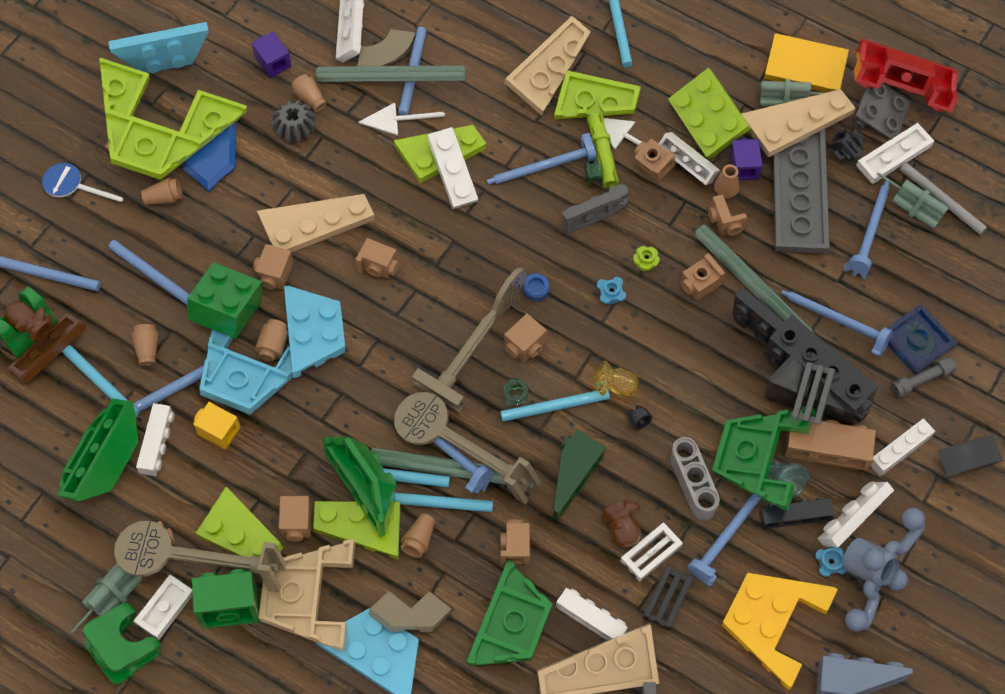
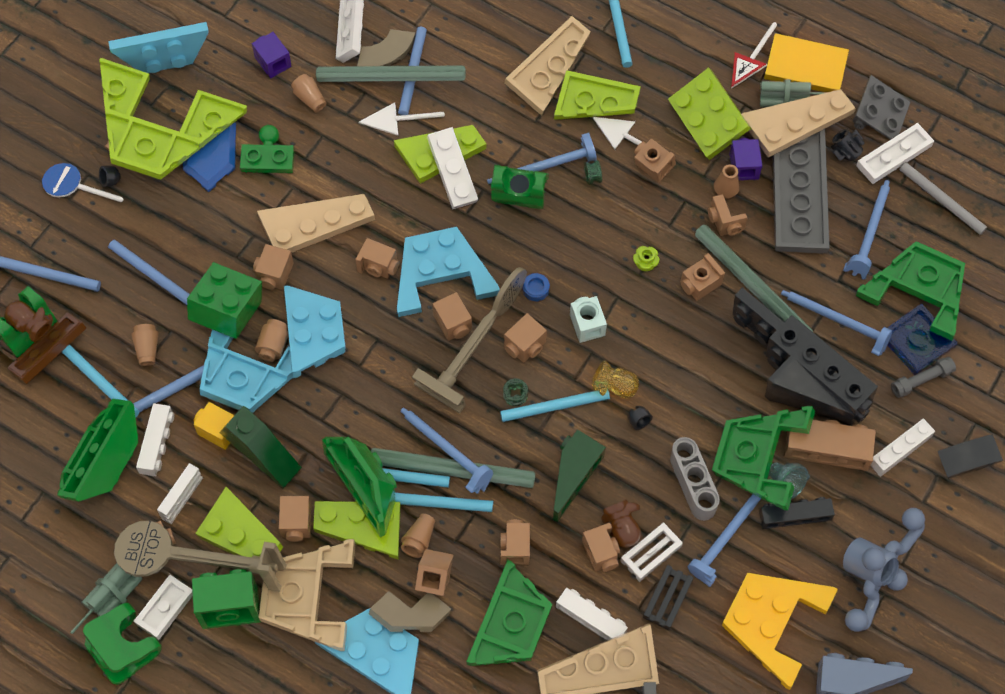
medium nougat cone [141,177,183,205] -> none
dark grey gear [272,99,316,144] -> none
dark tan piece [394,392,541,505] -> none
dark grey hinge [561,184,629,234] -> none
lime pin [587,113,620,189] -> none
dark azure plate [597,277,626,304] -> none
white piece [659,132,721,185] -> none
dark grey tile [792,362,836,425] -> none
dark azure plate [815,547,846,577] -> none
white plate [818,481,894,547] -> none
red bracket [853,38,958,113] -> none
sand green piece [877,172,949,229] -> none
none -> black hinge [99,166,121,187]
none -> white tile [157,463,203,524]
none -> dark green slope [219,406,302,489]
none -> green plate [240,125,295,173]
none -> medium azure wing [397,227,500,317]
none -> medium nougat brick [415,549,453,596]
none -> medium nougat brick [432,292,472,341]
none -> green piece [491,165,549,209]
none -> light aqua brick [570,296,607,343]
none -> medium nougat brick [582,523,620,572]
none -> piece [731,22,777,88]
none -> green wing [856,241,965,341]

